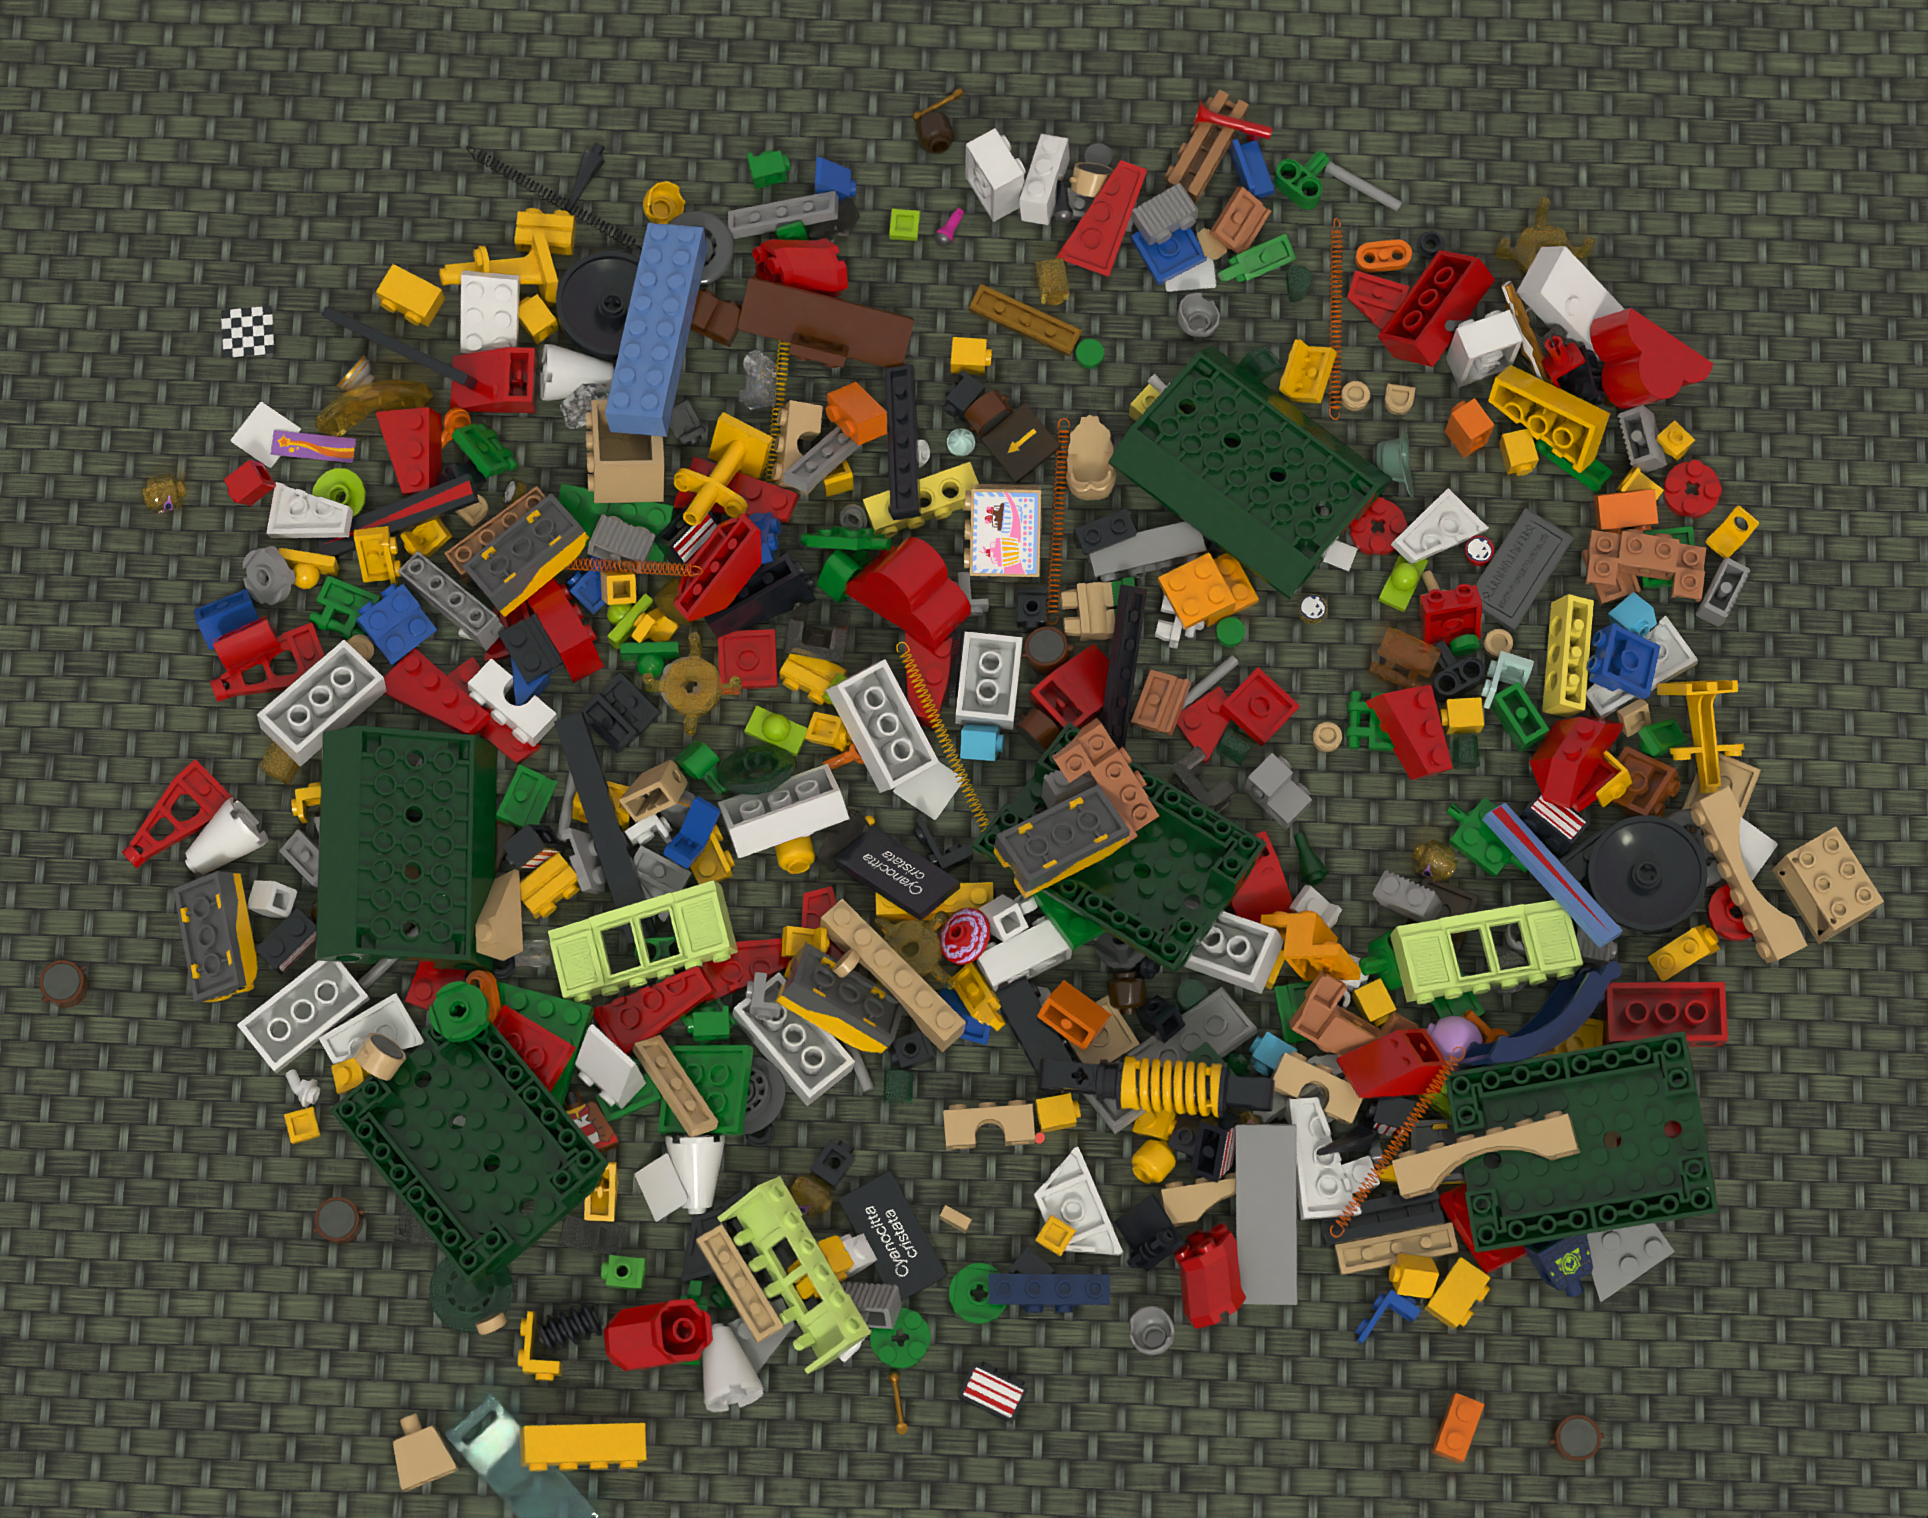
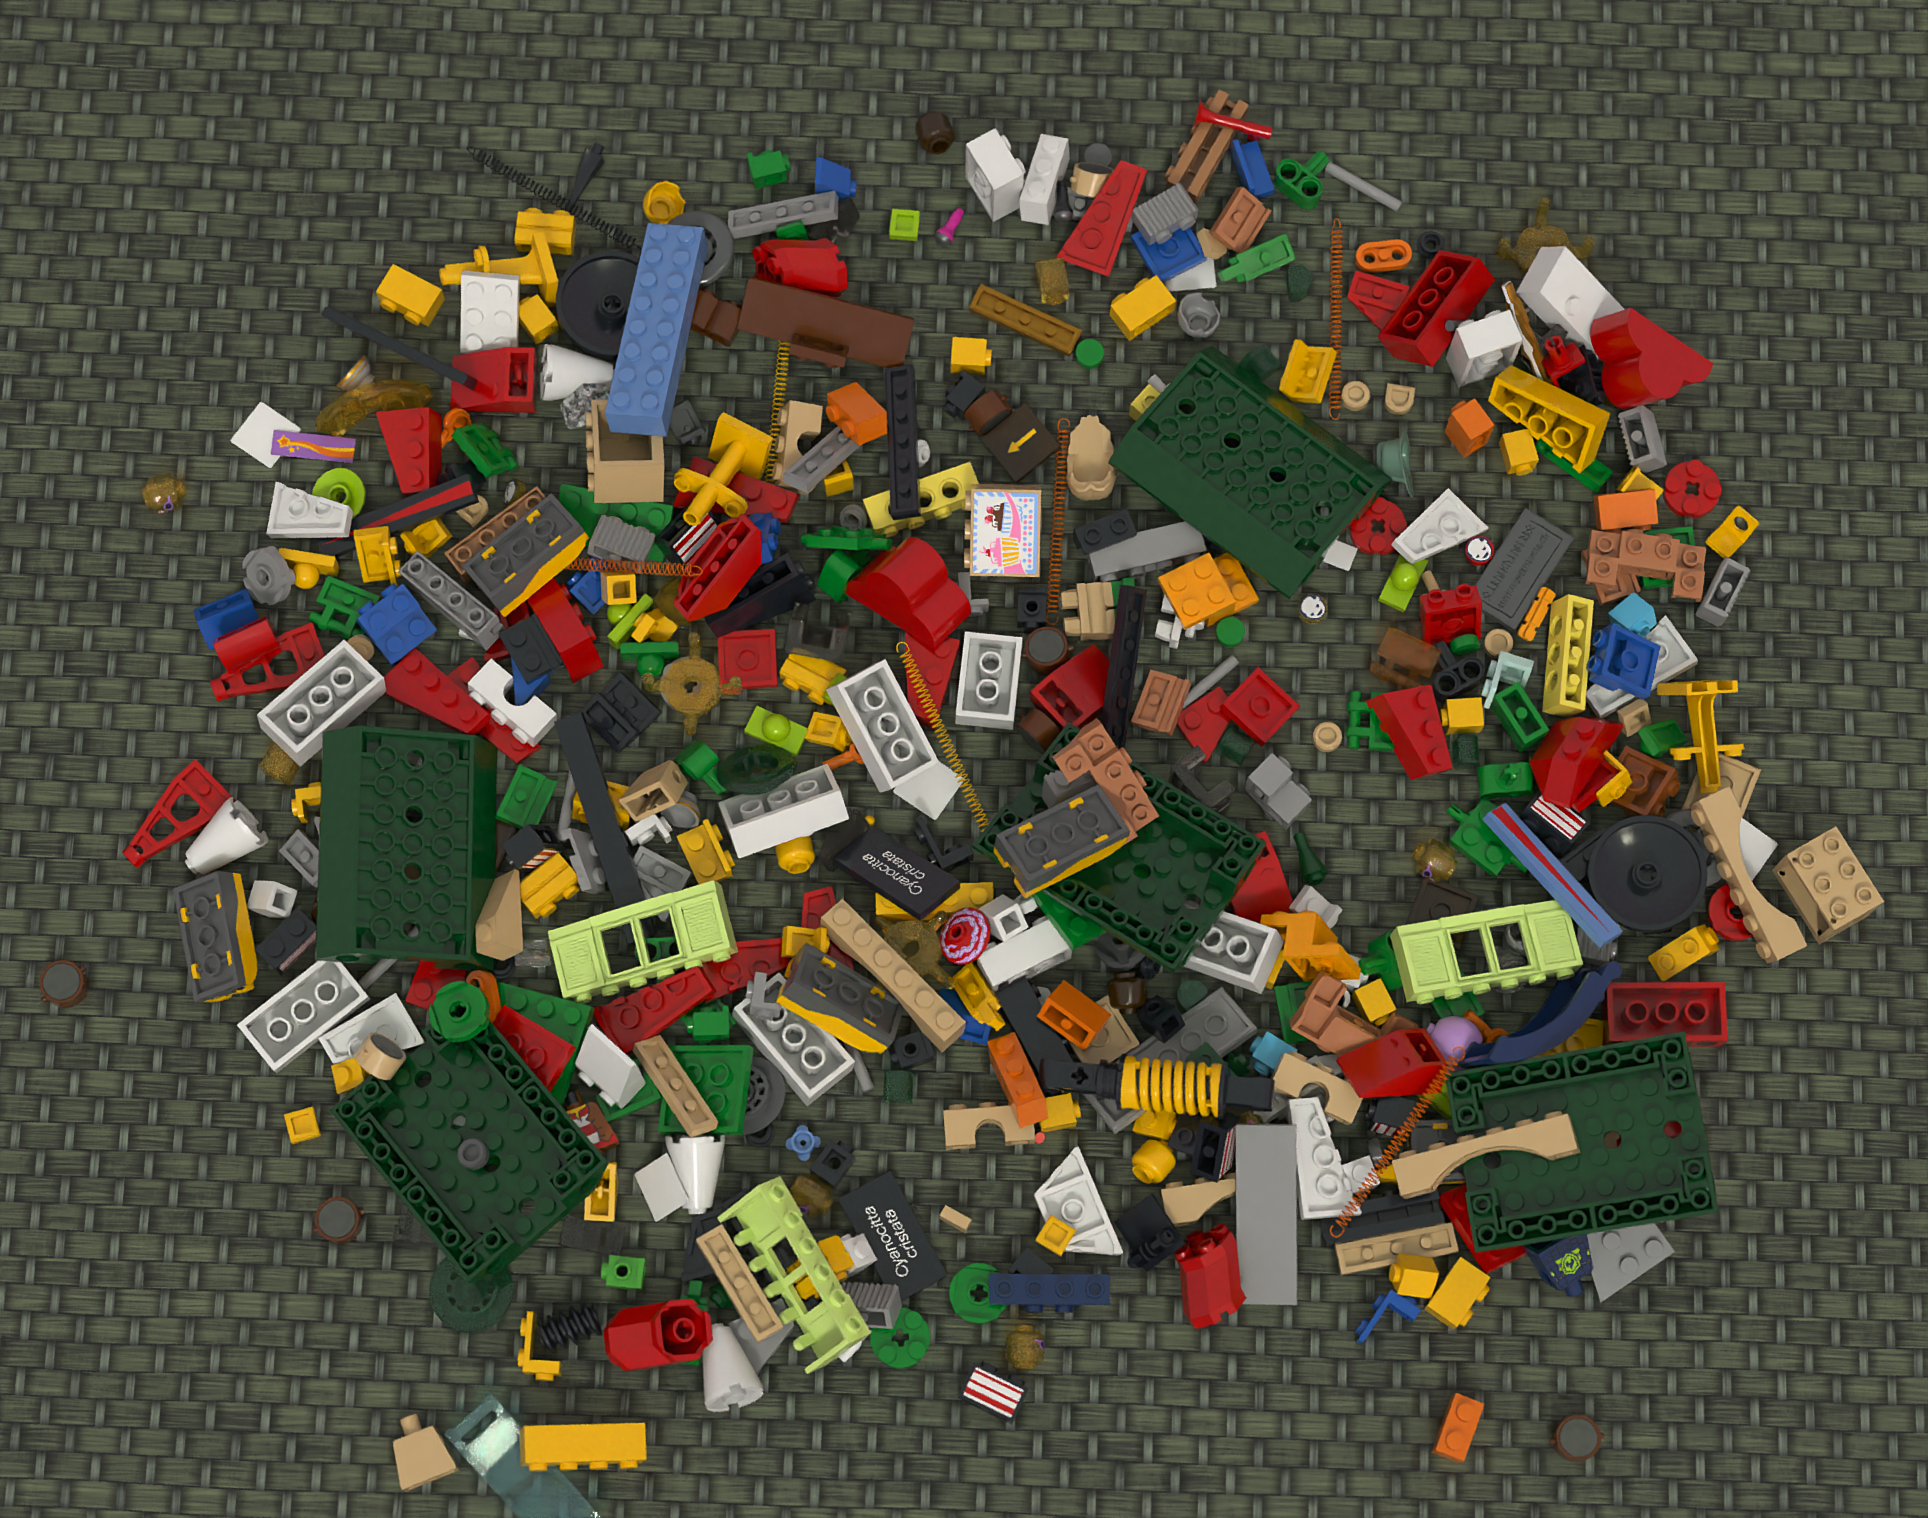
sticker [221,306,274,358] -> none
red brick [223,460,277,506] -> none
white plate [286,1069,320,1108] -> none
tan tile [475,1311,507,1335] -> none
blue bracket [663,796,721,869] -> none
clear leg [739,350,776,410] -> none
tan tile [832,949,860,978] -> none
pearl gold hinge [888,1371,908,1435] -> none
pearl gold hinge [912,88,965,122] -> none
black piece [946,622,965,707] -> none
light aqua plate [947,428,975,457] -> none
medium azure brick [960,723,1004,761] -> none
light grey hair [1129,1305,1175,1356] -> none
black piece [1316,1122,1379,1156] -> none
light grey brick [1373,870,1443,923] -> none
yellow bracket [1656,421,1695,461] -> none
none -> dark grey tile [457,1138,489,1170]
none -> medium blue plate [785,1125,821,1161]
none -> orange brick [987,1032,1048,1128]
none -> clear yellow head [1005,1325,1045,1369]
none -> yellow brick [1110,275,1176,341]
none -> green beam [1477,762,1534,799]
none -> light orange axle [1517,587,1555,641]

